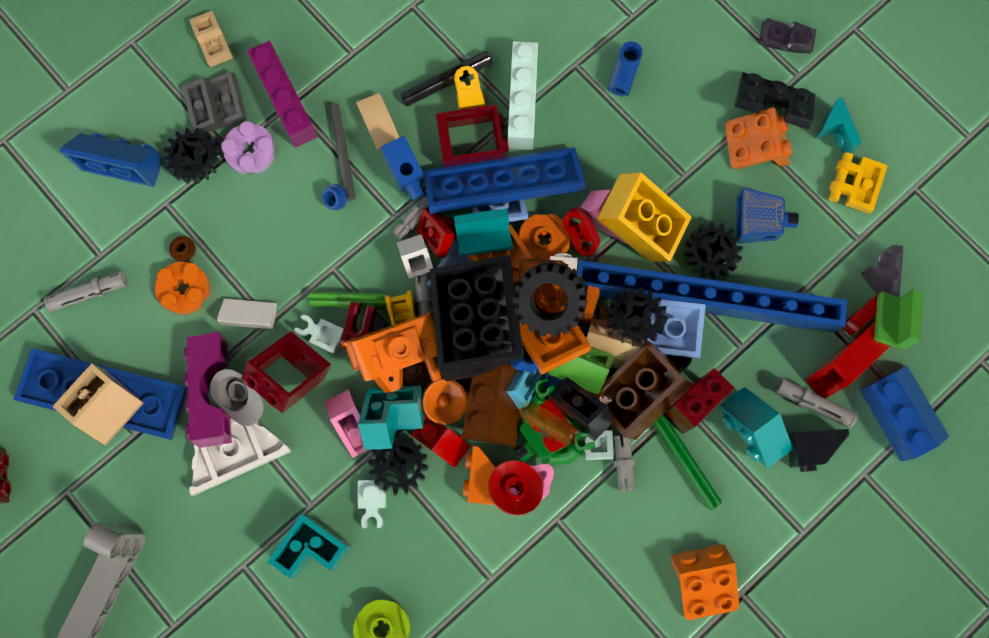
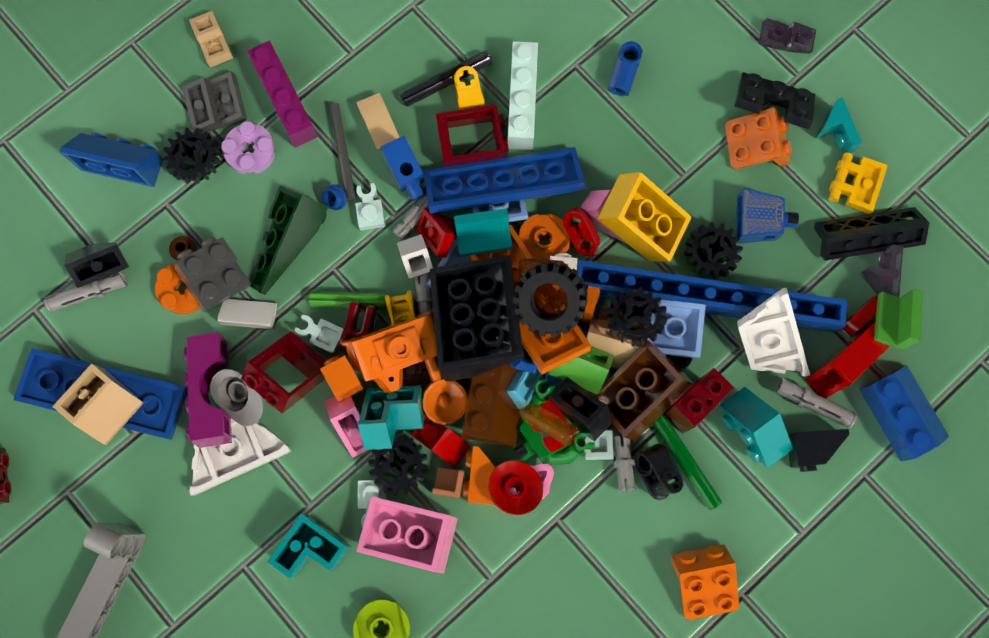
none -> black slope [64,243,129,288]
none -> dark grey plate [175,237,251,312]
none -> dark green wedge [250,186,329,295]
none -> orange slope [320,355,363,402]
none -> light aqua plate [355,183,386,231]
none -> bright pink slope [356,496,458,574]
none -> nougat panel [432,467,465,500]
none -> black piece [633,443,683,500]
none -> white wing [737,288,810,376]
none -> black fence [814,207,930,261]

